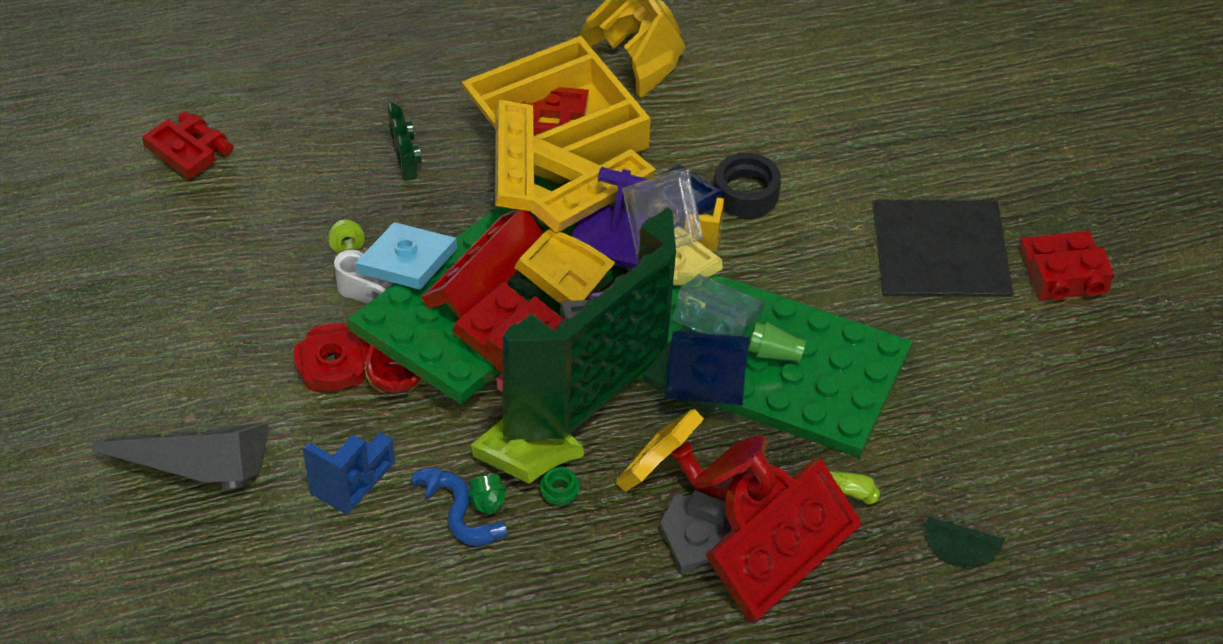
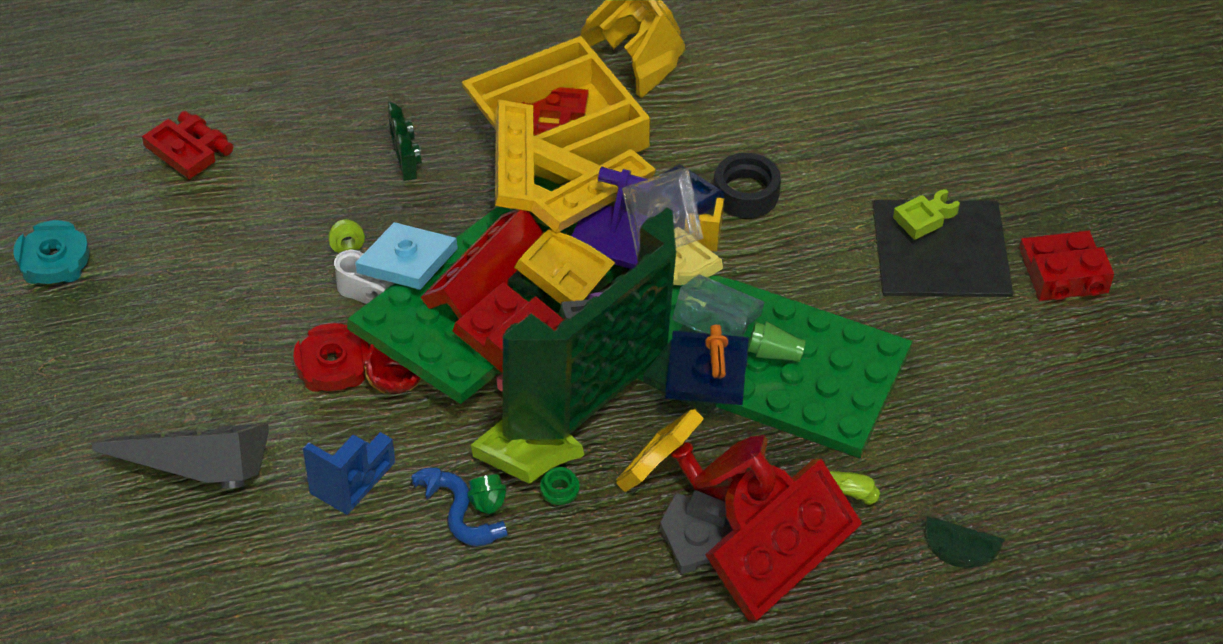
none -> teal plate [13,220,90,284]
none -> orange piece [705,324,728,379]
none -> lime plate [893,189,960,240]

